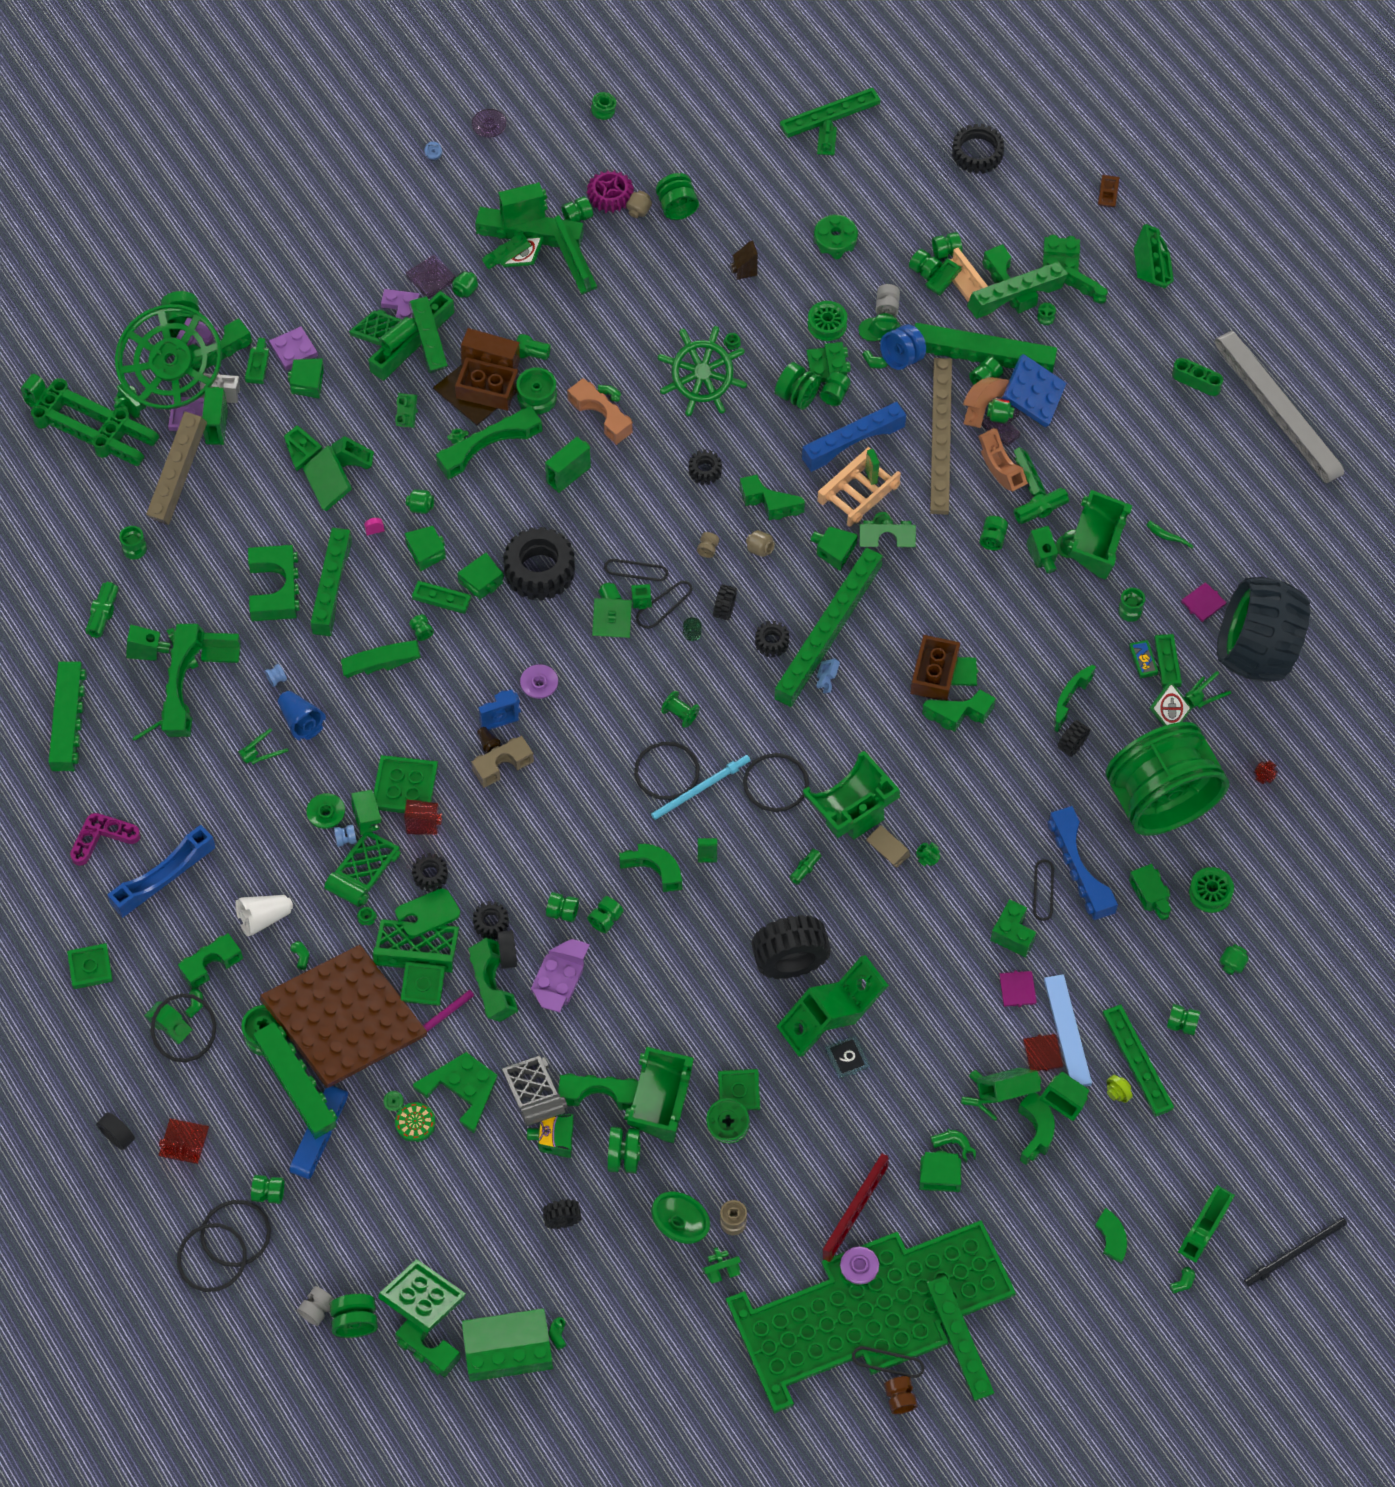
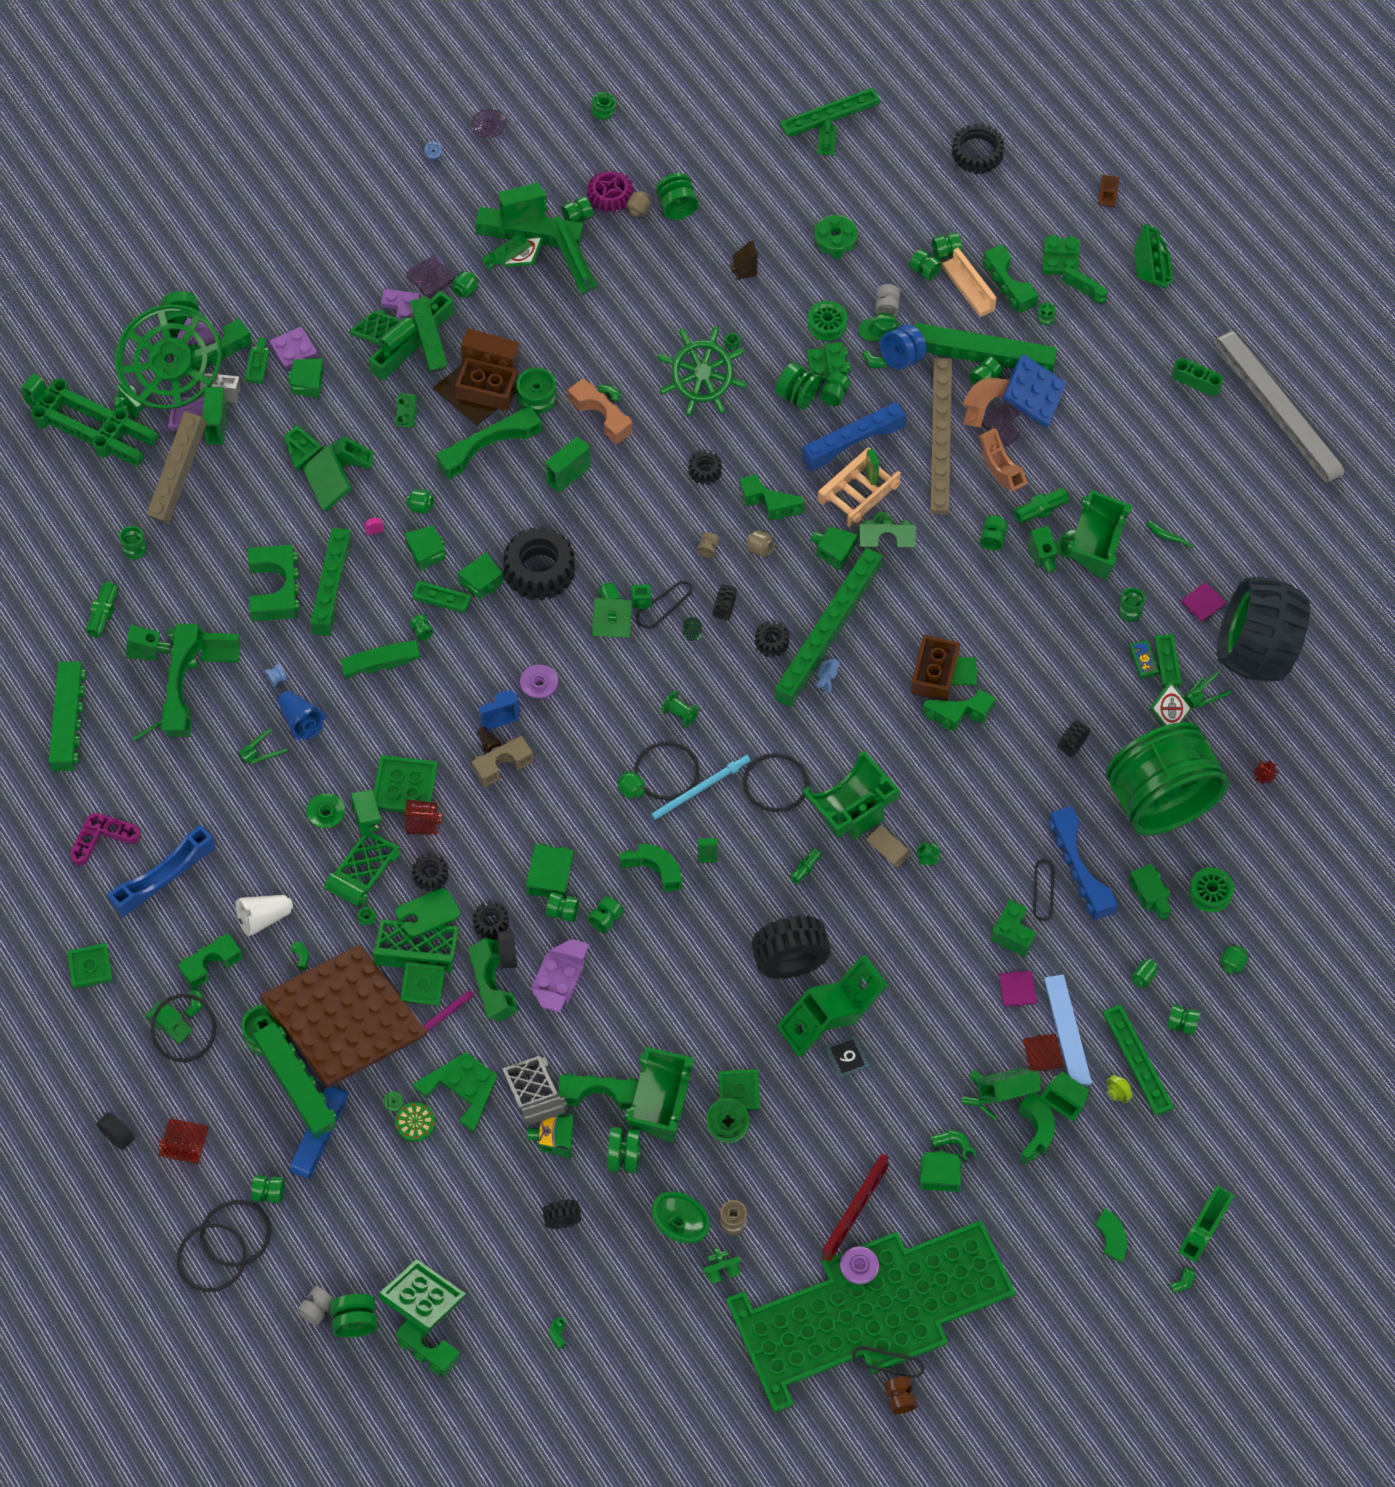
medium blue wheel [334,824,357,847] -> none
green plate [447,429,469,444] -> none
green slope [462,1308,553,1382] -> none
green piece [516,334,551,360] -> none
black piece [604,559,668,581] -> none
green tile [925,258,962,296] -> none
green plate [926,1276,994,1402] -> none
green arch [967,262,1068,319] -> none
green head [987,398,1014,424] -> none
green plate [1014,447,1047,496] -> none
green slope [1054,665,1096,732] -> none
black bar [1244,1218,1347,1287] -> none
none -> green brick [526,844,574,898]
none -> green head [617,771,646,800]
none -> green brick [1131,959,1159,988]

